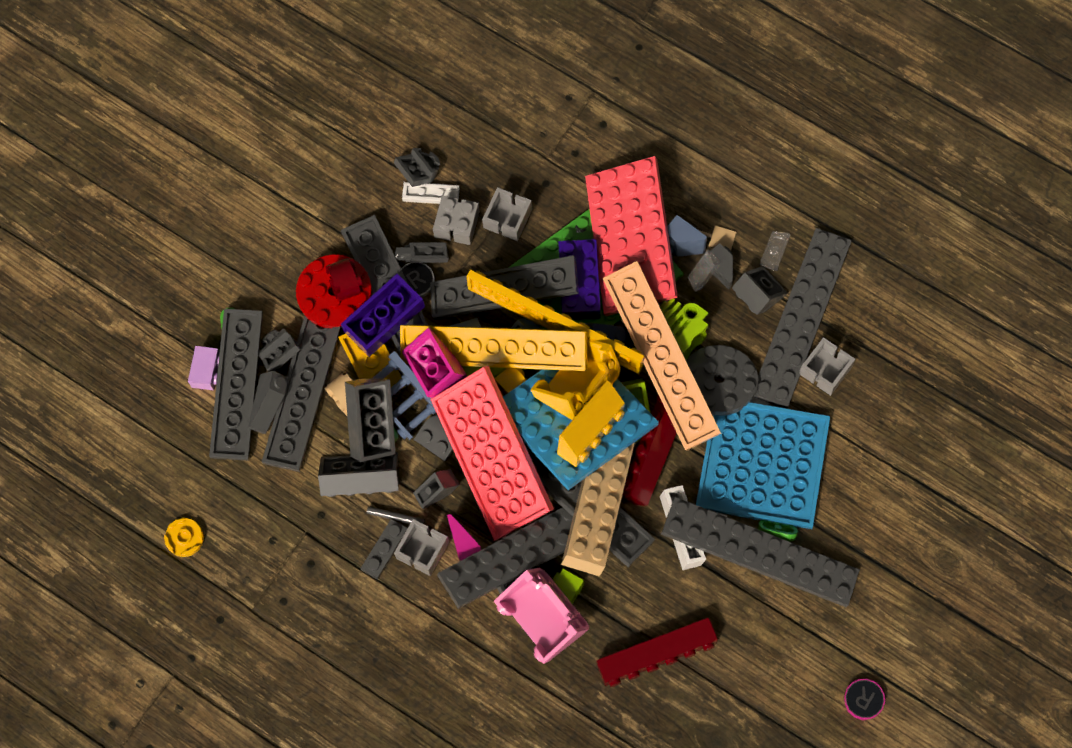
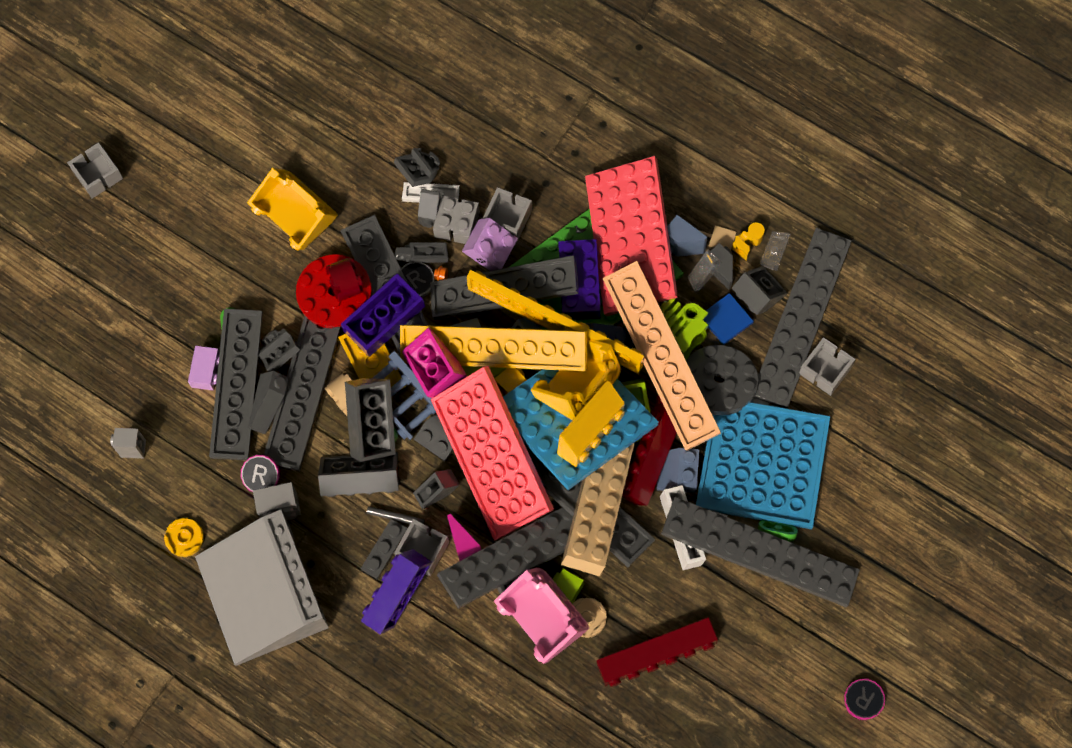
none -> light grey piece [67,142,123,198]
none -> light grey brick [110,428,146,459]
none -> light grey slope [195,510,329,666]
none -> black tile [241,455,280,492]
none -> yellow windscreen [247,168,338,251]
none -> light grey piece [253,482,301,520]
none -> dark purple brick [361,549,432,634]
none -> slope [418,189,441,228]
none -> orange plate [434,266,448,281]
none -> lavender brick [462,218,518,271]
none -> tan tile [572,598,607,638]
none -> sand blue slope [657,448,699,493]
none -> blue tile [704,293,753,345]
none -> yellow leg [732,222,765,261]

